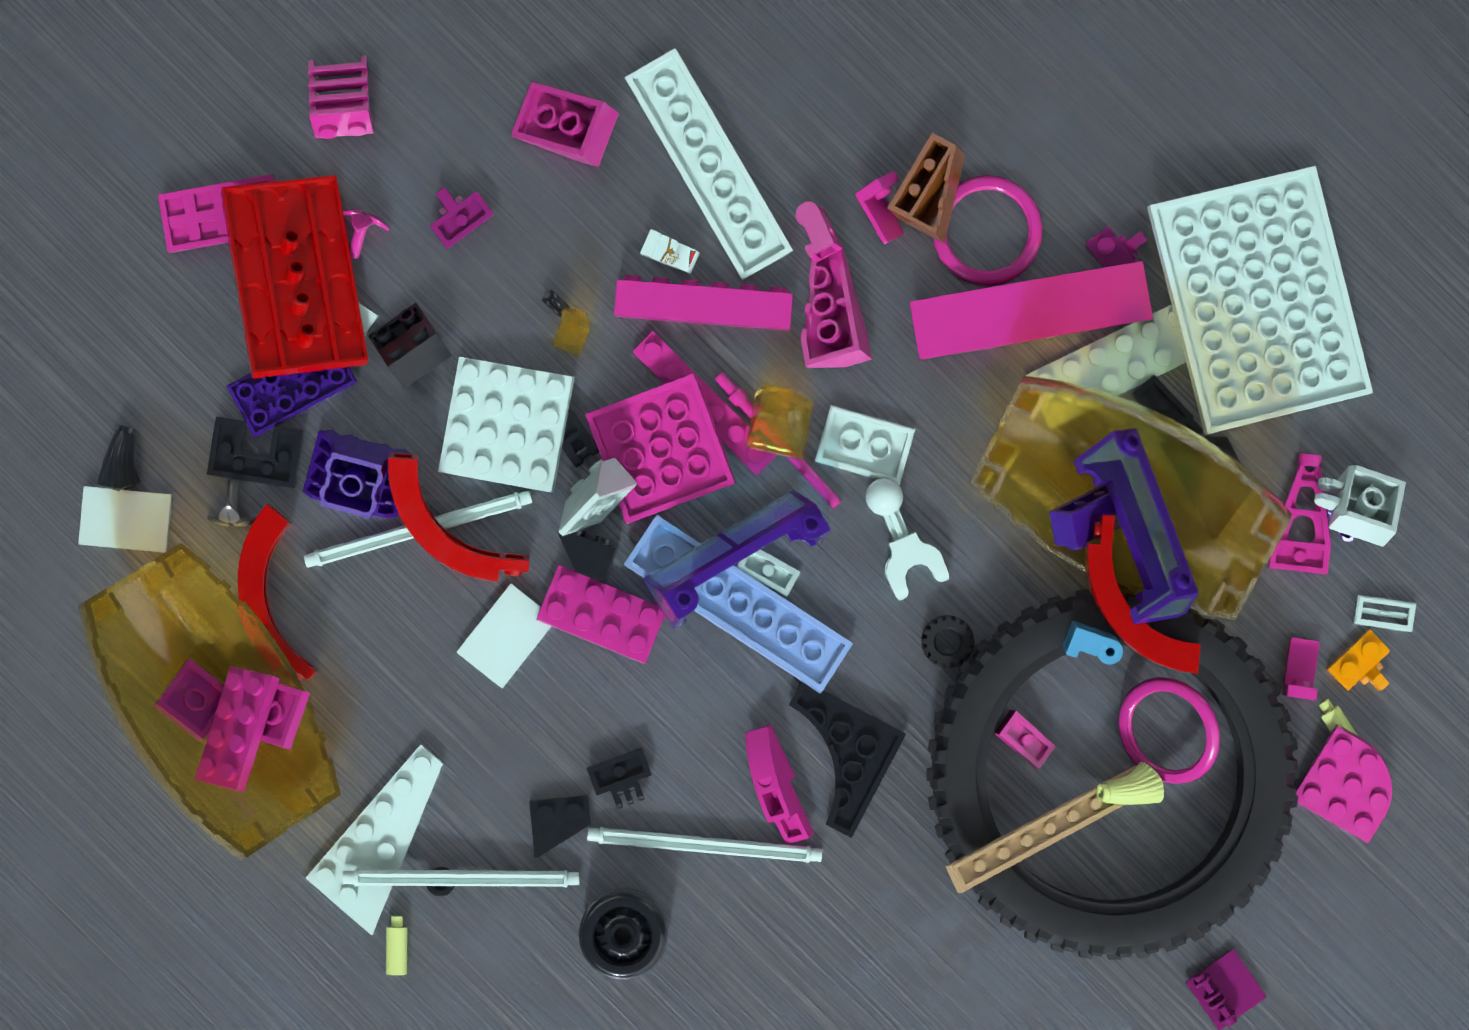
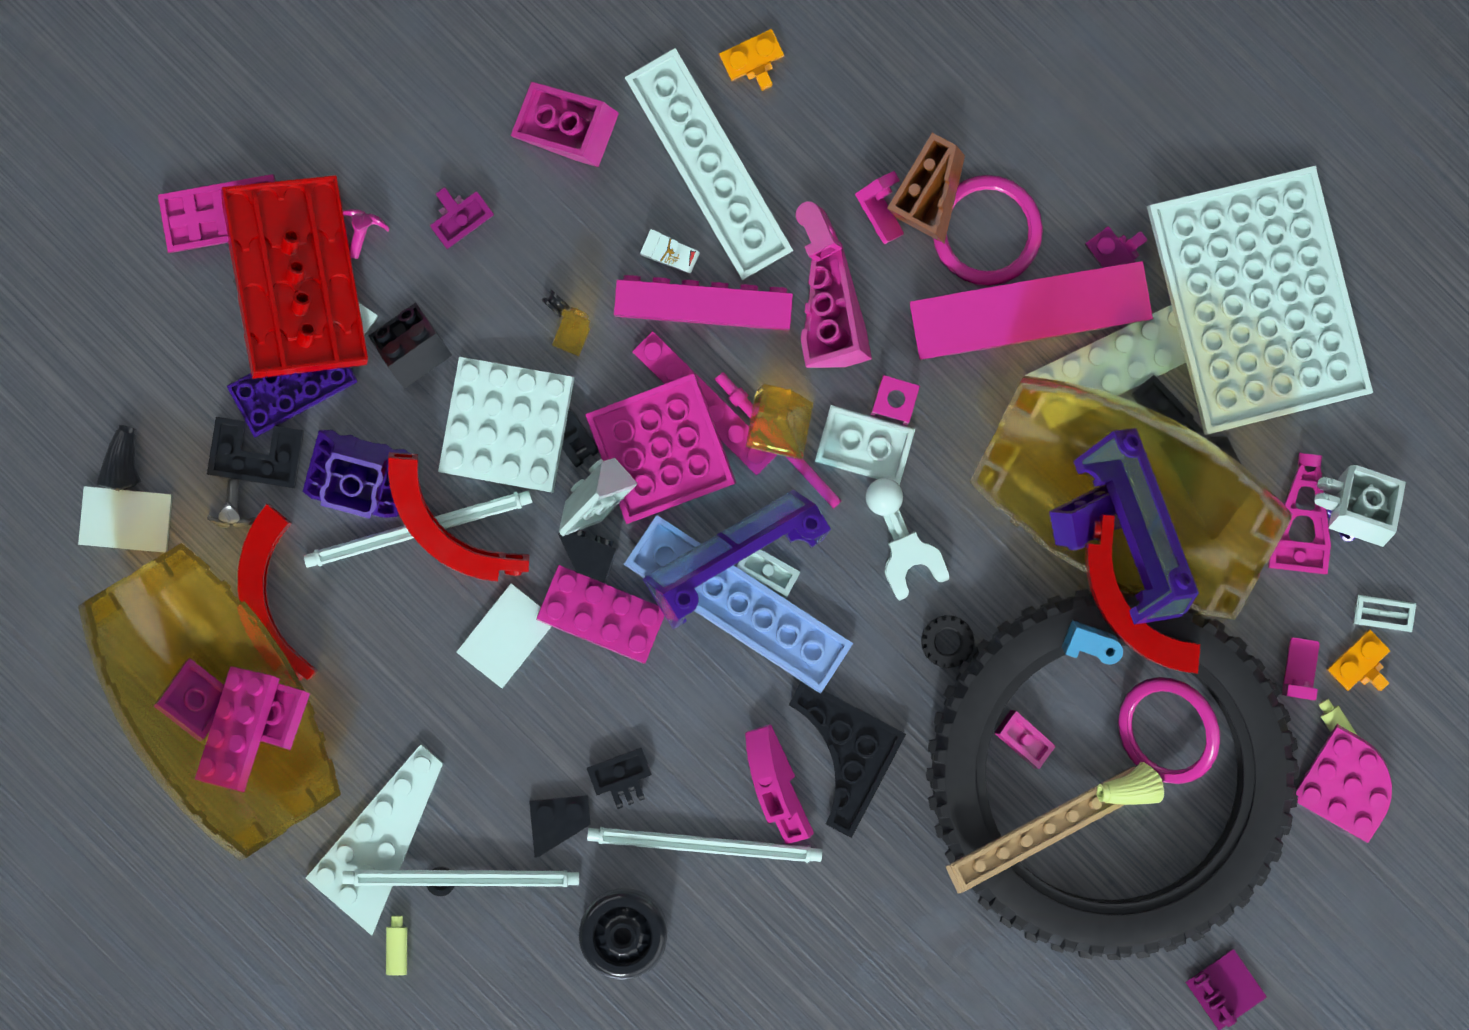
dark pink plate [308,55,373,139] -> none
none -> light orange hinge [719,29,784,91]
none -> dark pink piece [870,375,920,426]

